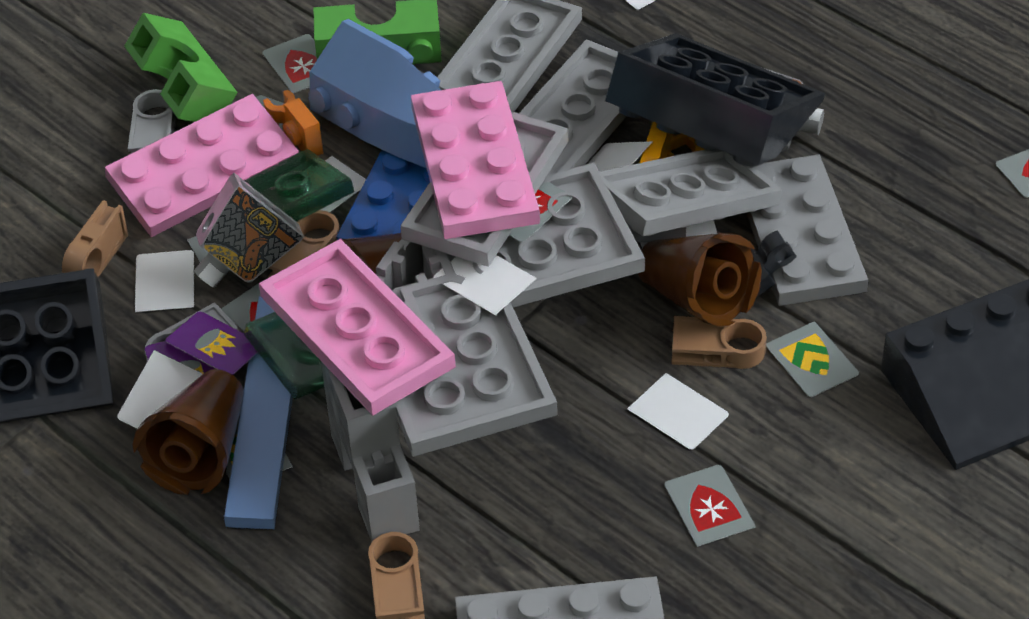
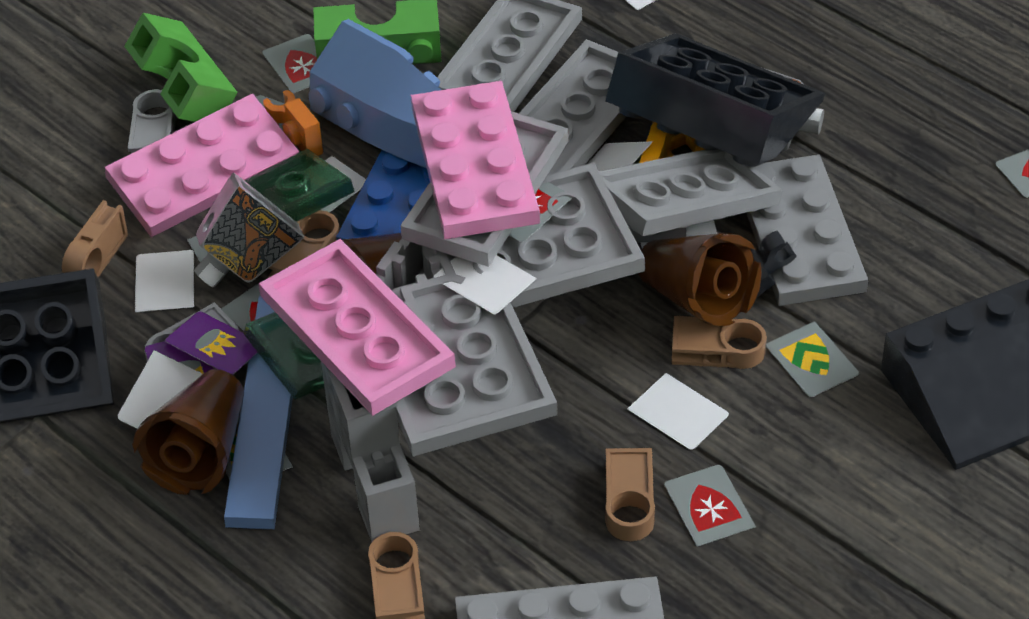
none -> medium nougat piece [605,448,655,542]

